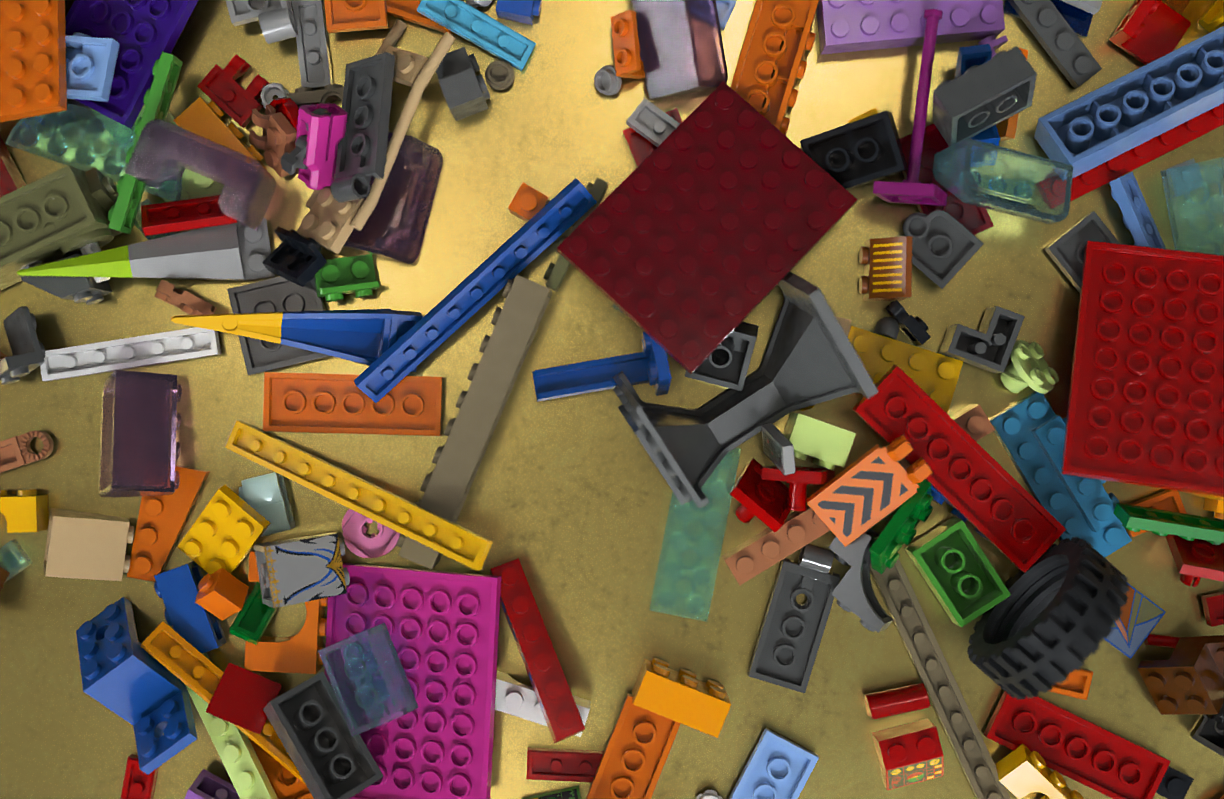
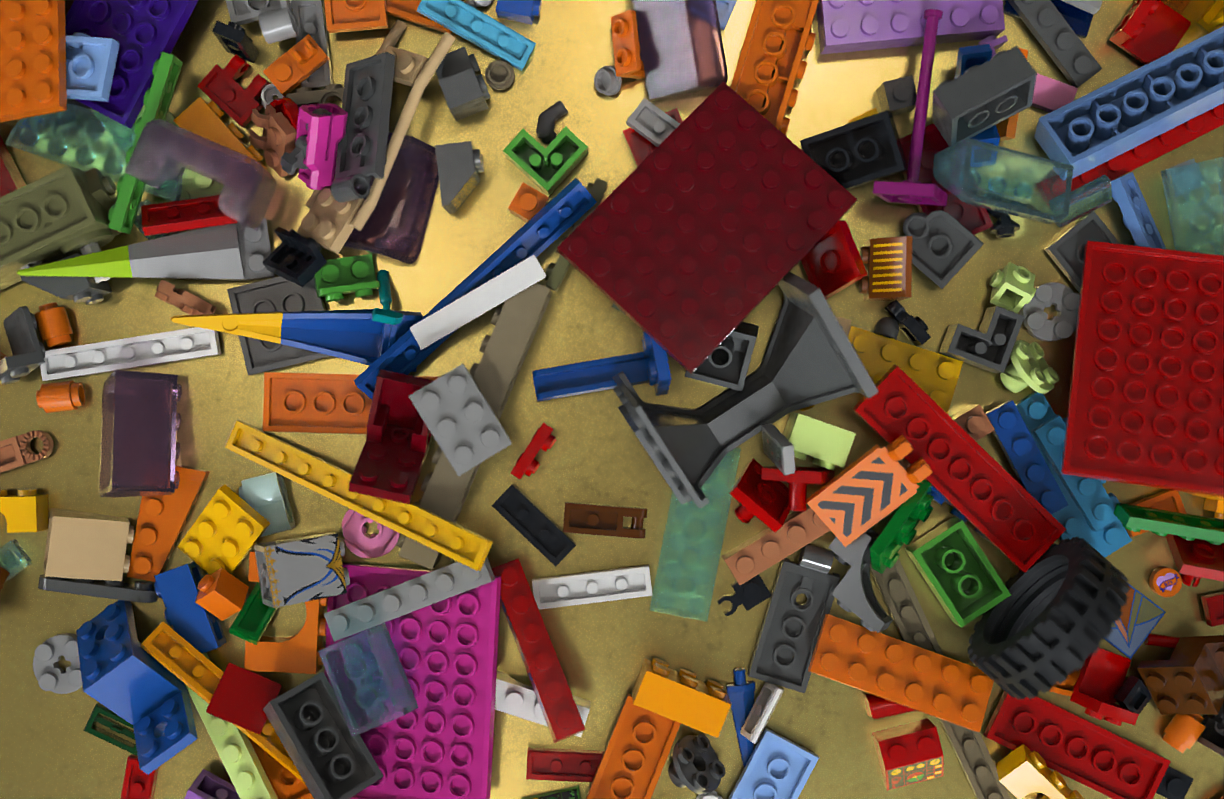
none -> light grey plate [33,633,82,694]
none -> orange brick [34,303,73,348]
none -> orange brick [36,380,85,413]
none -> dark grey plate [38,574,158,603]
none -> dark green tile [83,702,138,756]
none -> black plate [212,21,259,63]
none -> orange plate [263,34,330,97]
none -> light grey plate [324,557,495,642]
none -> dark red bracket [349,369,433,504]
none -> teal piece [372,270,404,325]
none -> light grey brick [409,363,512,477]
none -> white sticker [410,255,546,349]
none -> dark grey slope [435,141,485,214]
none -> black plate [492,484,576,567]
none -> bright green brick [503,126,588,196]
none -> red plate [510,422,557,480]
none -> white plate [532,565,653,610]
none -> dark grey arm [536,100,568,144]
none -> reddish brown plate [563,502,647,538]
none -> dark grey plate [668,734,725,795]
none -> black plate [717,574,772,616]
none -> blue bar [726,668,756,768]
none -> white slope [740,682,784,744]
none -> red tile [801,221,868,300]
none -> orange plate [808,614,994,732]
none -> black brick [876,75,917,116]
none -> black plate [985,199,1020,238]
none -> blue plate [985,400,1068,514]
none -> yellowish green brick [990,262,1036,314]
none -> light grey plate [1019,282,1080,341]
none -> bright pink tile [1032,73,1078,113]
none -> clear light blue tile [1052,175,1112,228]
none -> red bracket [1070,648,1139,726]
none -> black plate [1114,675,1152,714]
none -> orange tile [1149,567,1182,597]
none -> orange brick [1162,714,1206,753]

